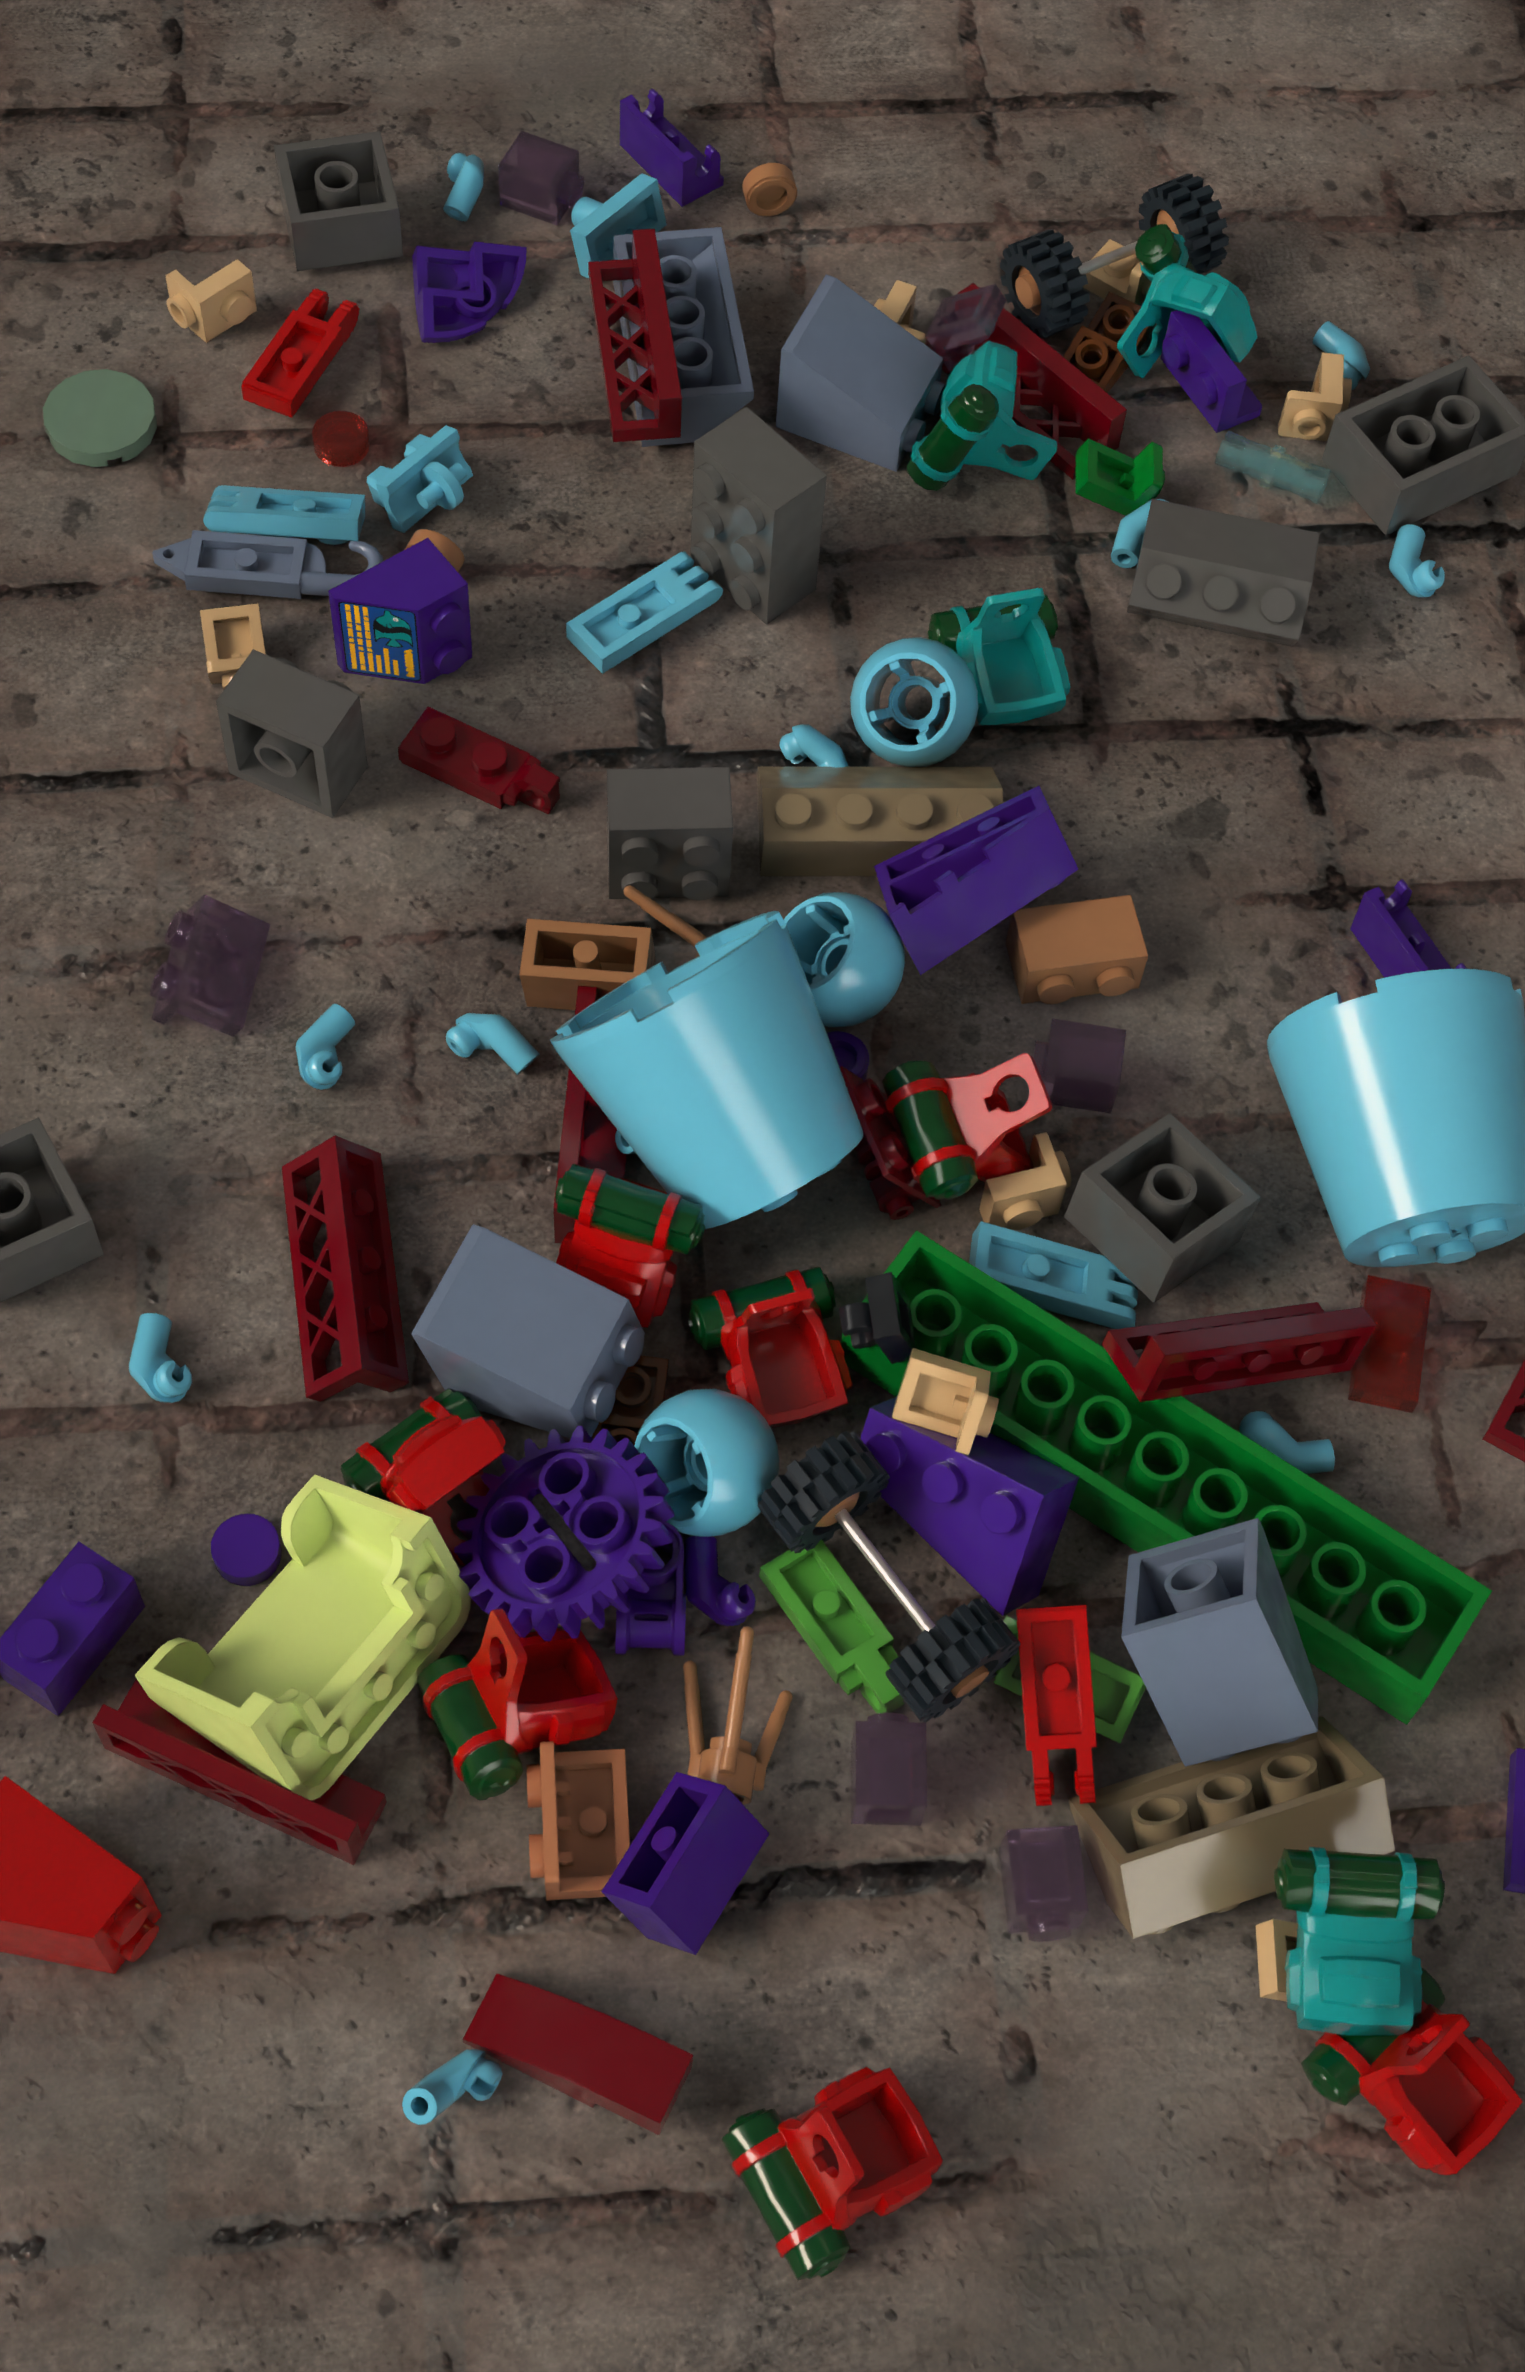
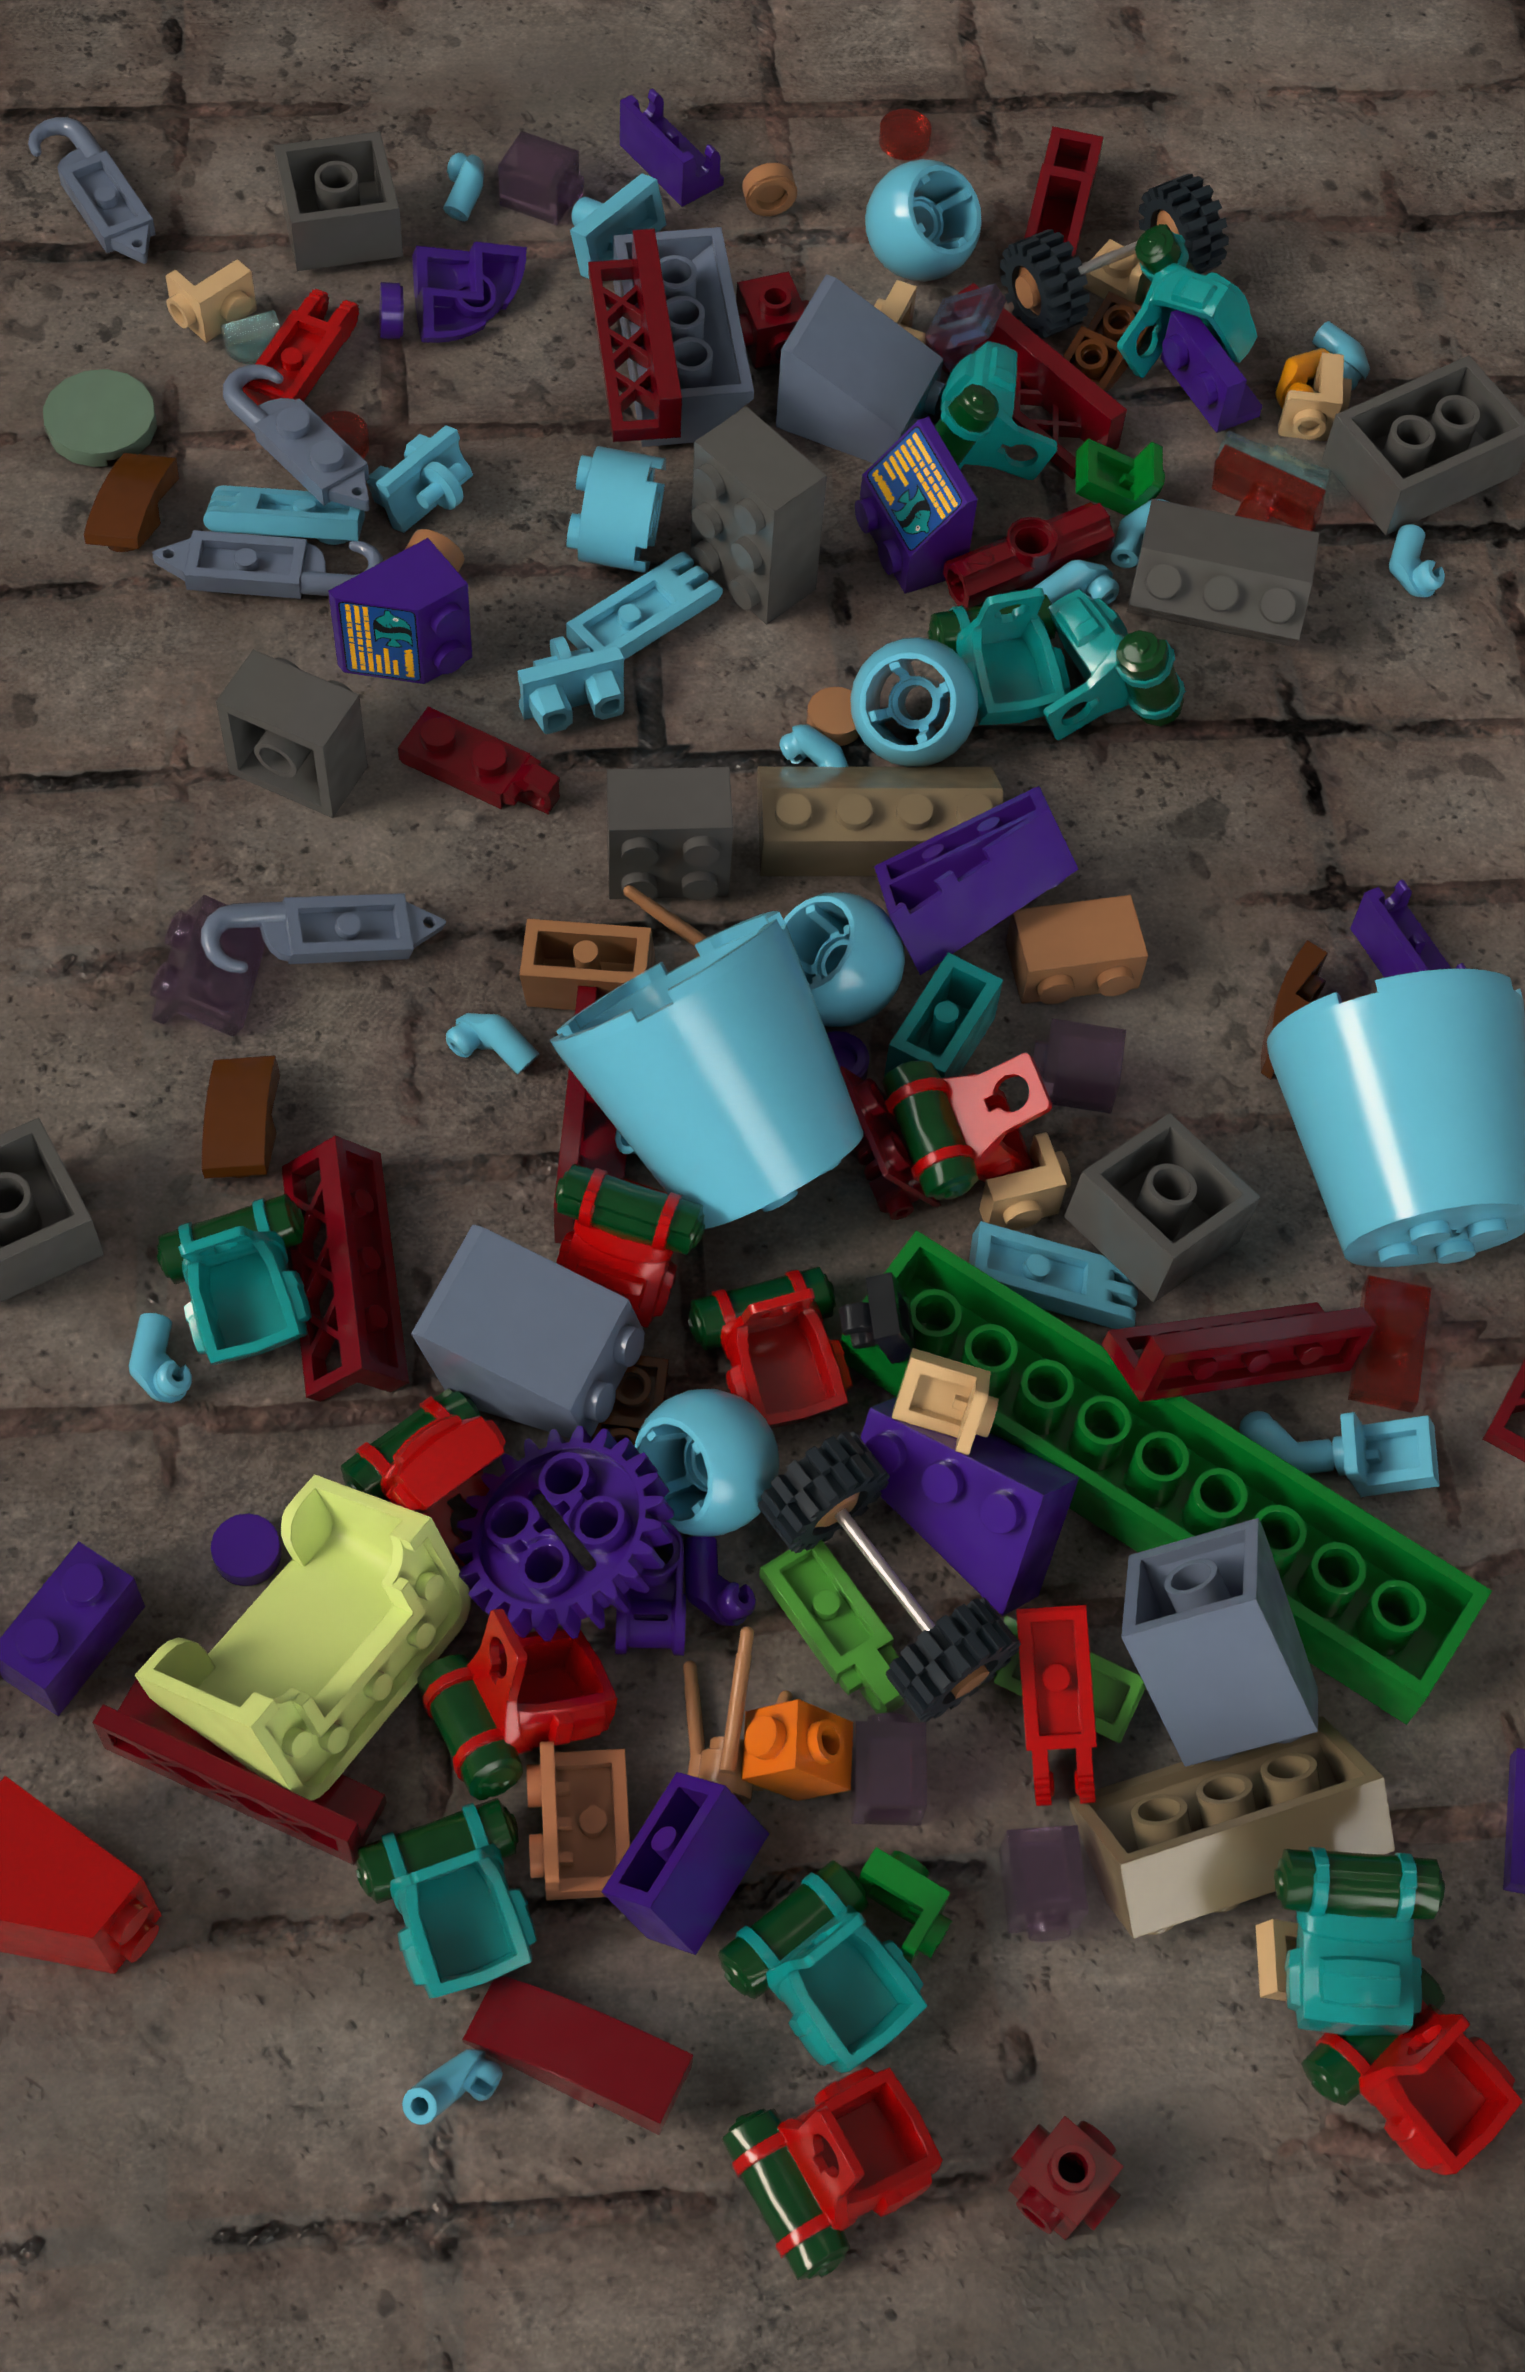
tan bracket [200,603,266,689] -> none
medium azure arm [295,1004,355,1090] -> none
none -> sand blue plate [28,117,156,264]
none -> reddish brown slope [84,453,180,552]
none -> teal piece [157,1193,312,1365]
none -> sand blue plate [201,893,446,973]
none -> reddish brown slope [202,1055,280,1179]
none -> clear light blue plate [220,310,280,365]
none -> sand blue plate [223,364,370,511]
none -> teal piece [356,1798,537,1999]
none -> dark purple tile [379,282,404,339]
none -> medium azure hips [517,636,624,734]
none -> medium azure brick [566,446,666,573]
none -> teal piece [718,1860,928,2073]
none -> dark red brick [736,271,809,369]
none -> orange brick [742,1699,853,1801]
none -> medium nougat tile [806,687,860,746]
none -> slope [855,417,978,594]
none -> green bracket [859,1847,952,1965]
none -> medium azure wheel [865,159,982,282]
none -> clear red tile [879,109,932,160]
none -> teal brick [884,952,1003,1078]
none -> dark red piece [943,502,1115,608]
none -> dark red brick [1008,2116,1124,2240]
none -> dark red slope [1024,126,1104,258]
none -> medium azure arm [1032,560,1119,605]
none -> teal piece [1043,589,1186,740]
none -> clear red tile [1212,444,1326,531]
none -> reddish brown slope [1261,940,1328,1080]
none -> light orange arm [1275,348,1329,409]
none -> medium azure bracket [1332,1412,1440,1497]

